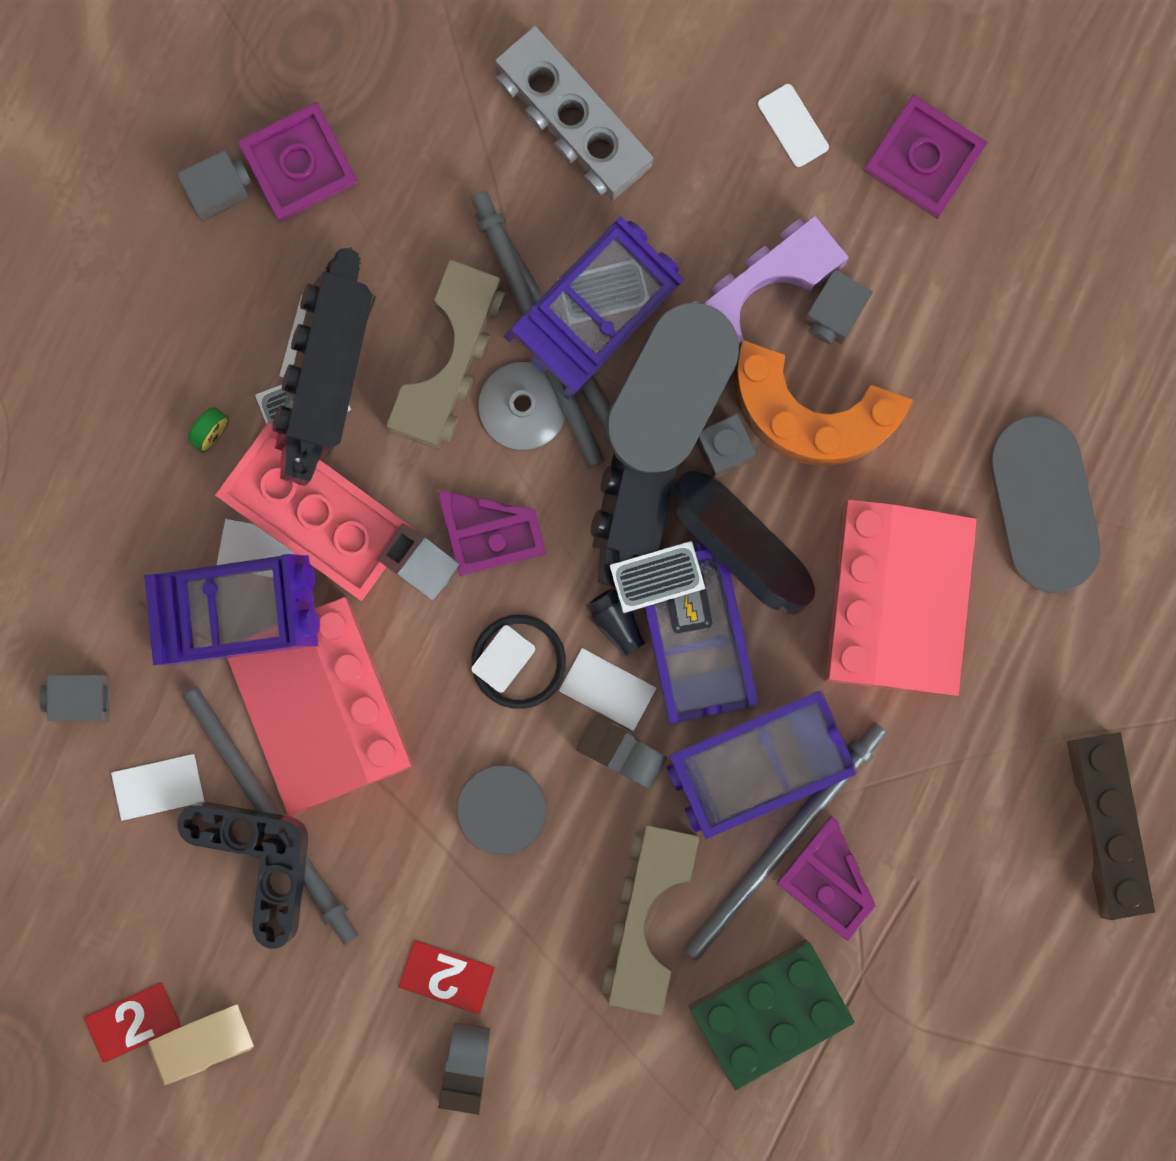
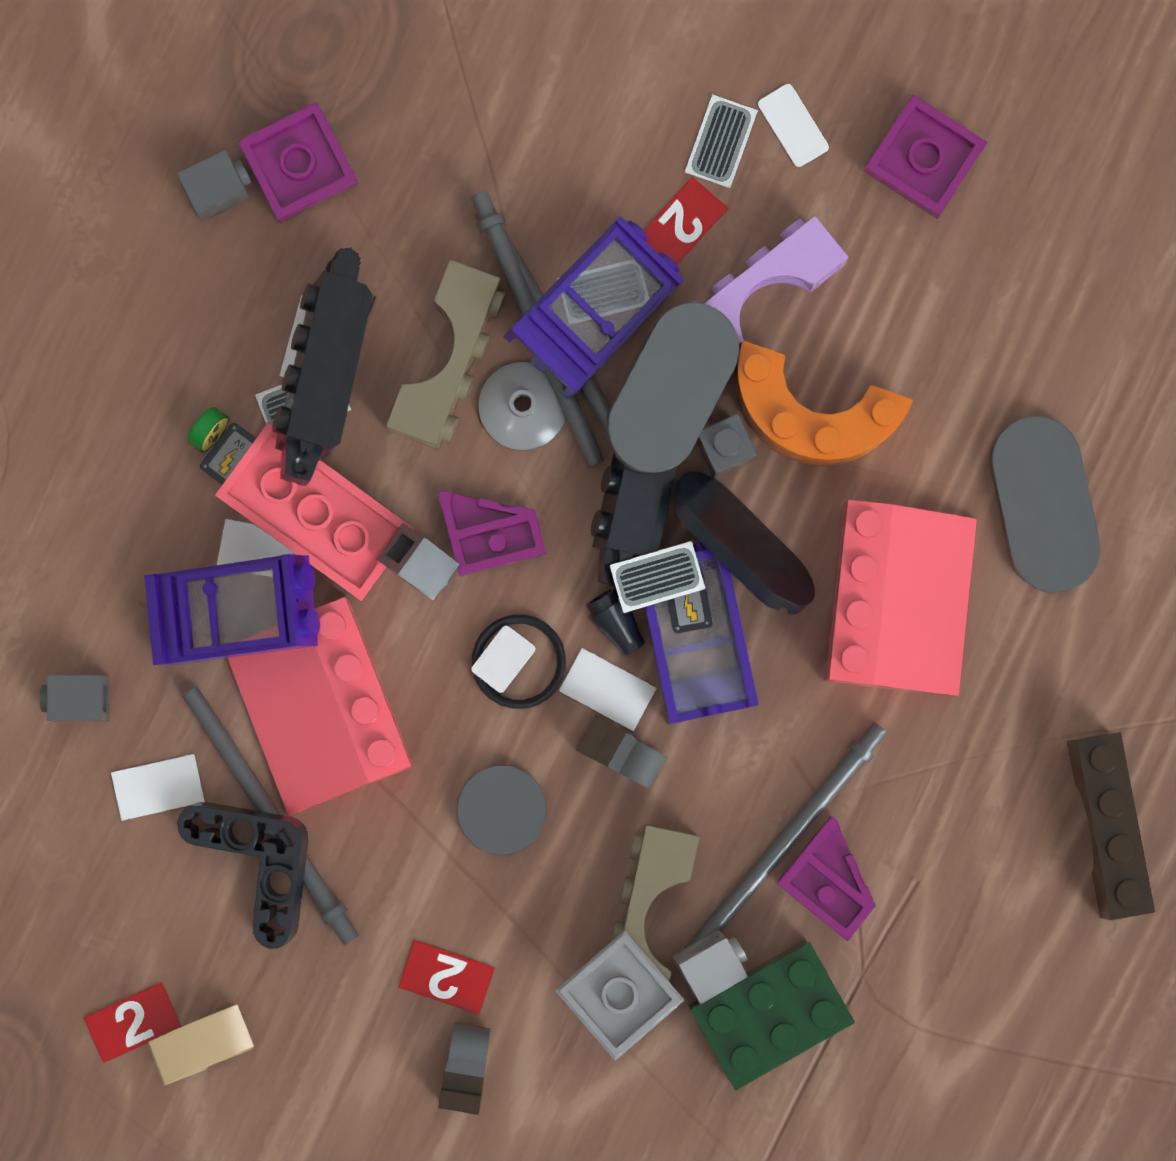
light grey brick [495,26,654,201] -> none
clear door [667,690,858,839] -> none
dark grey brick [804,269,873,345] -> none
none -> sticker [200,423,256,484]
none -> light grey tile [555,930,685,1061]
none -> red sticker [644,176,728,265]
none -> light grey brick [672,929,748,1004]
none -> sticker [685,94,758,188]

